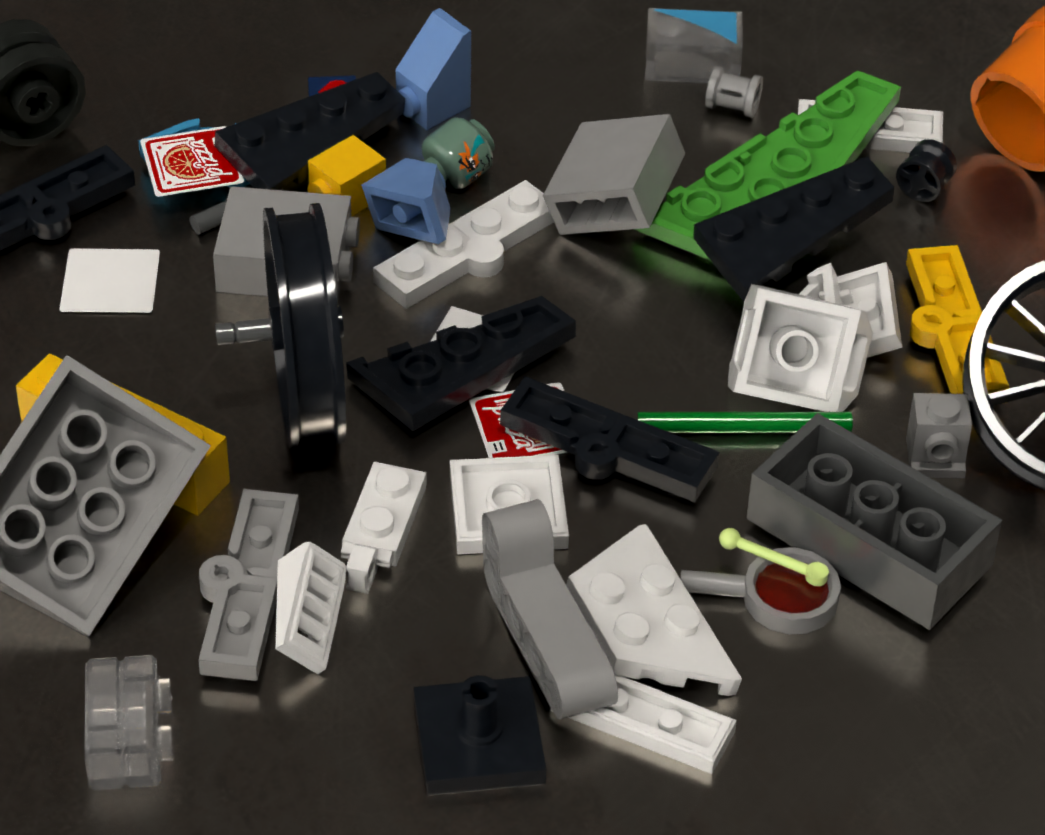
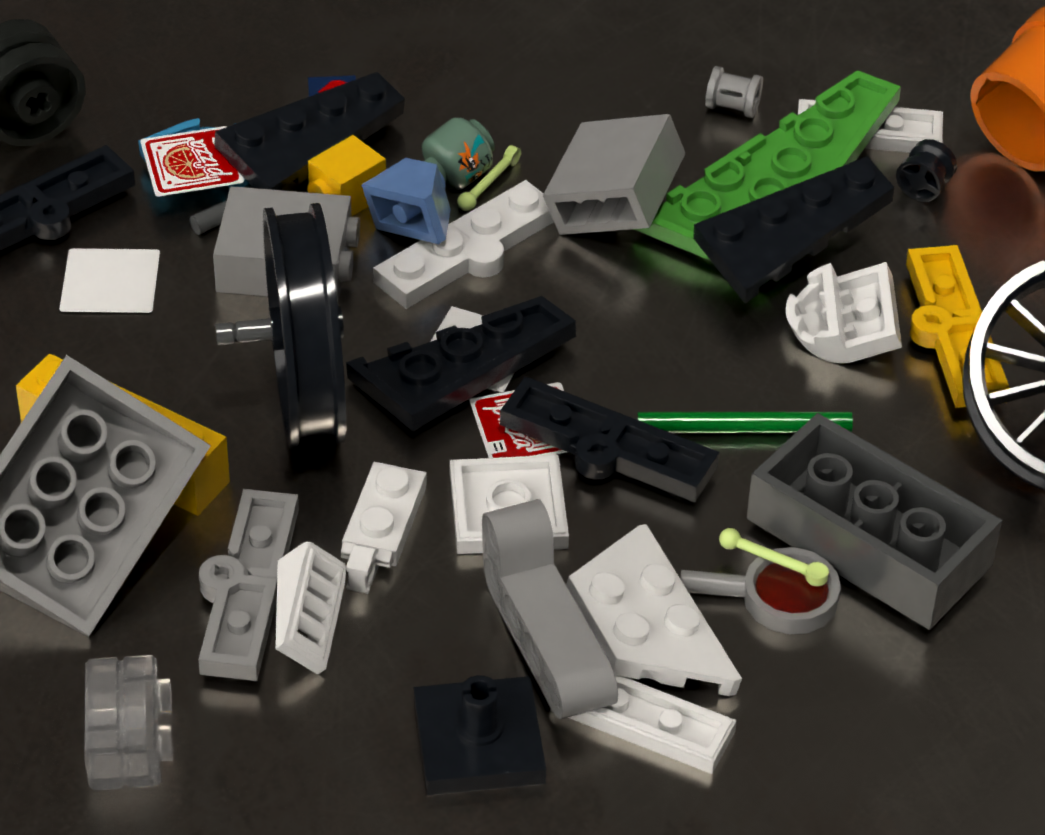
medium blue slope [396,8,471,130] -> none
clear brick [645,8,743,83] -> none
white slope [728,284,873,412] -> none
light grey brick [906,393,972,478] -> none
none -> yellowish green hinge [457,145,521,212]

